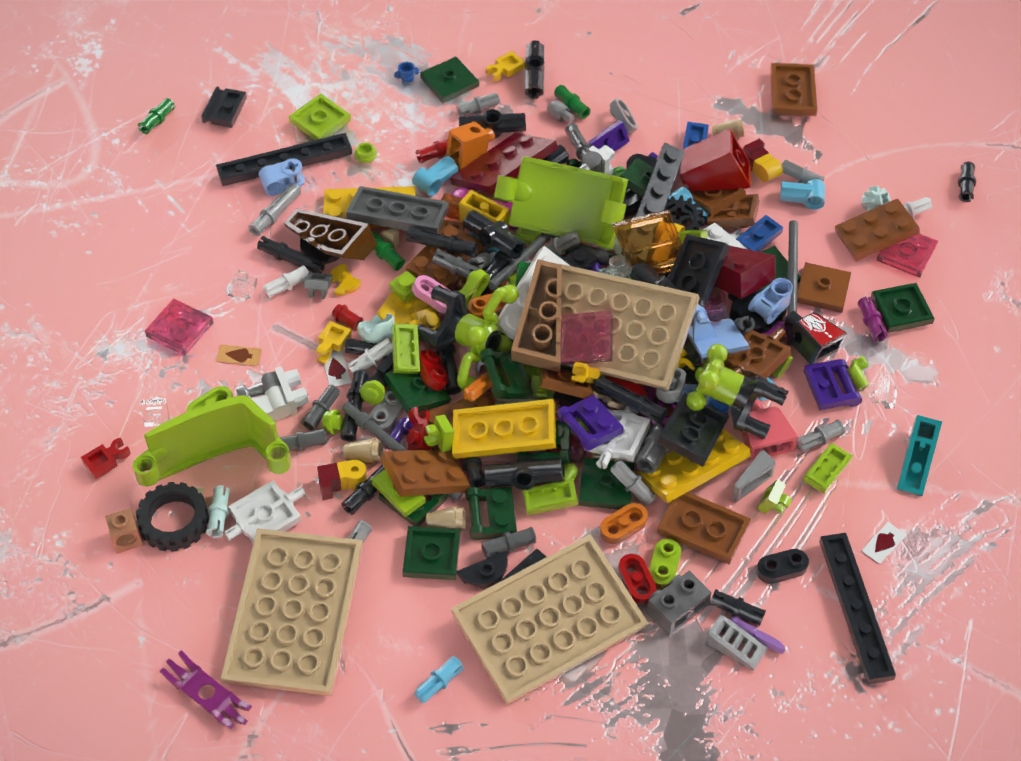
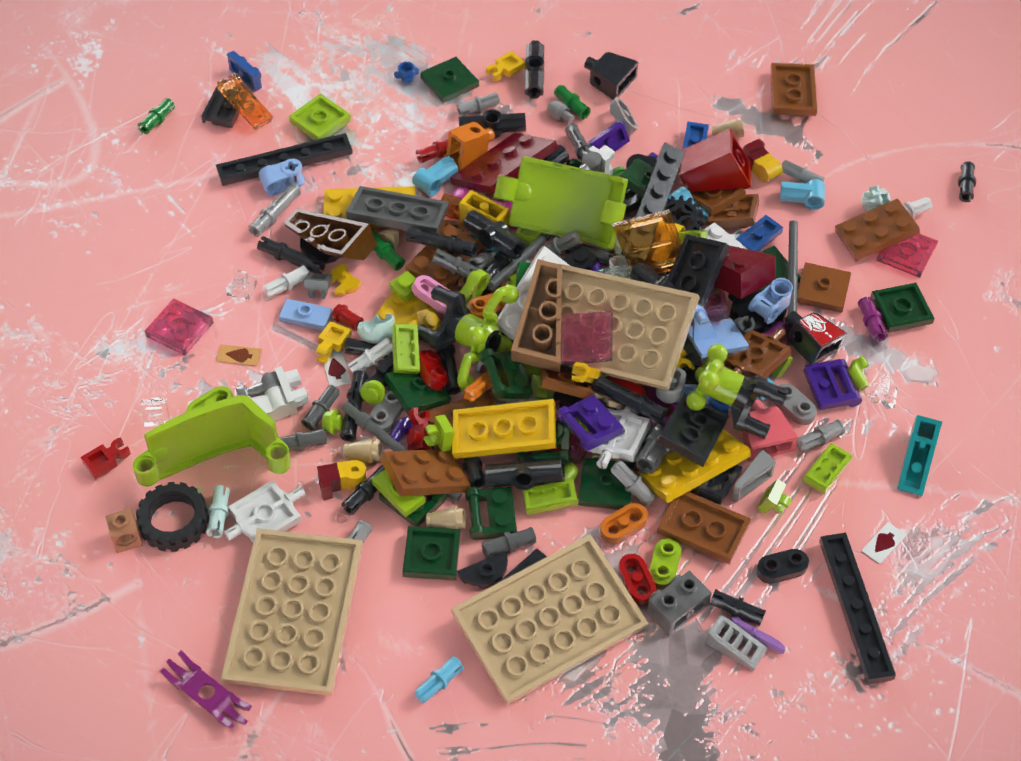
lime plate [354,142,377,163] -> none
none -> clear orange plate [217,73,274,131]
none -> blue plate [227,50,262,92]
none -> light blue plate [279,299,332,331]
none -> black torso [584,52,639,99]
none -> black plate [697,465,742,505]
none -> light grey plate [774,384,817,425]

